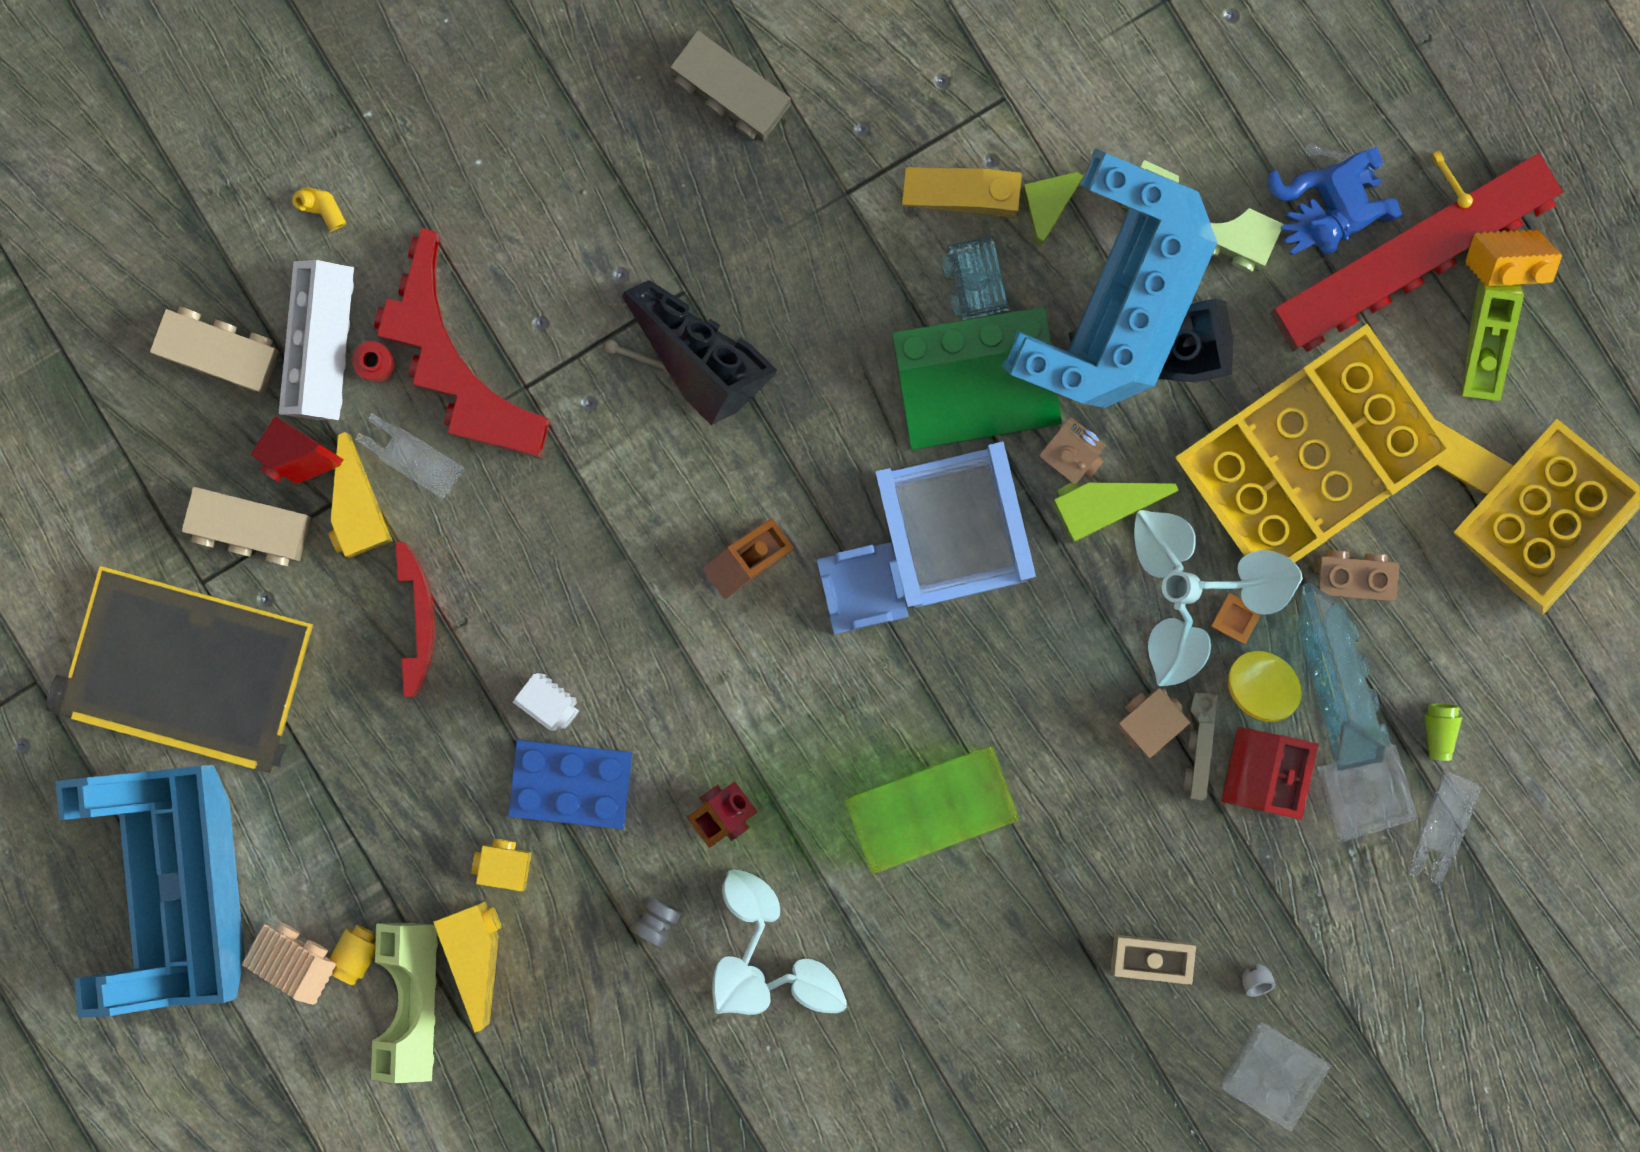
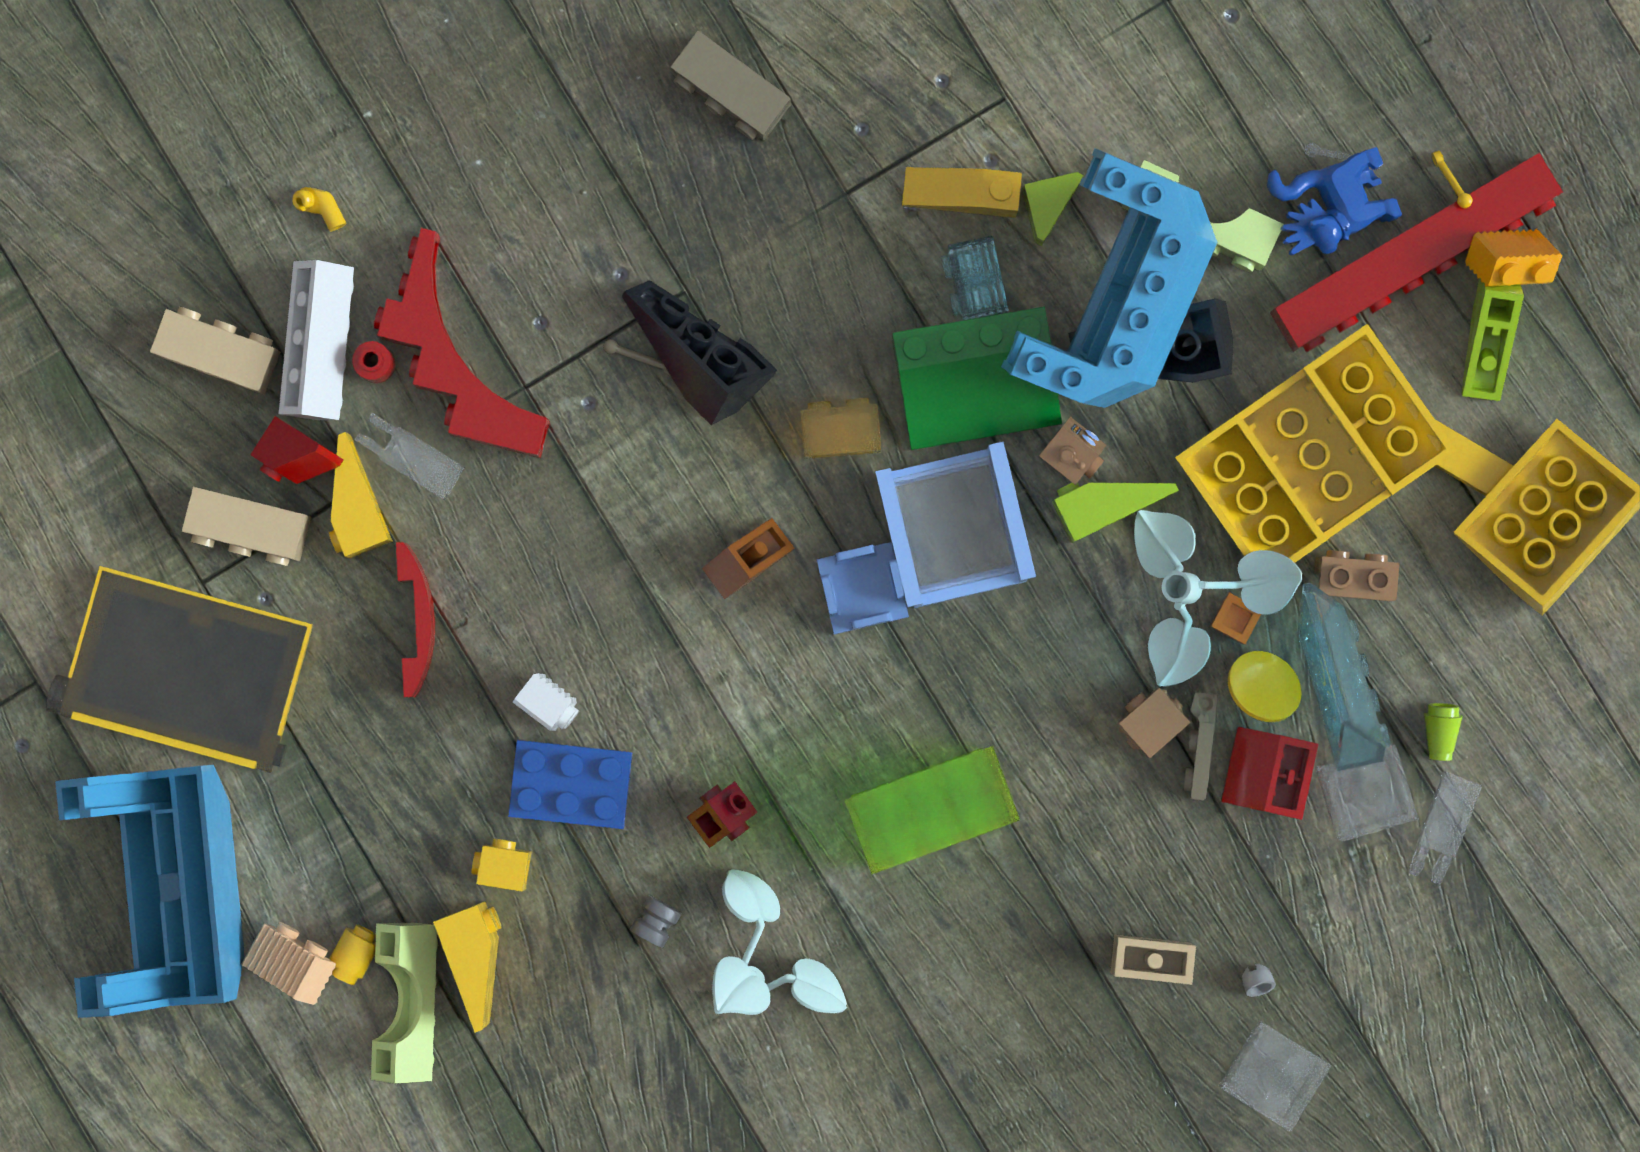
none -> clear yellow brick [800,398,881,459]

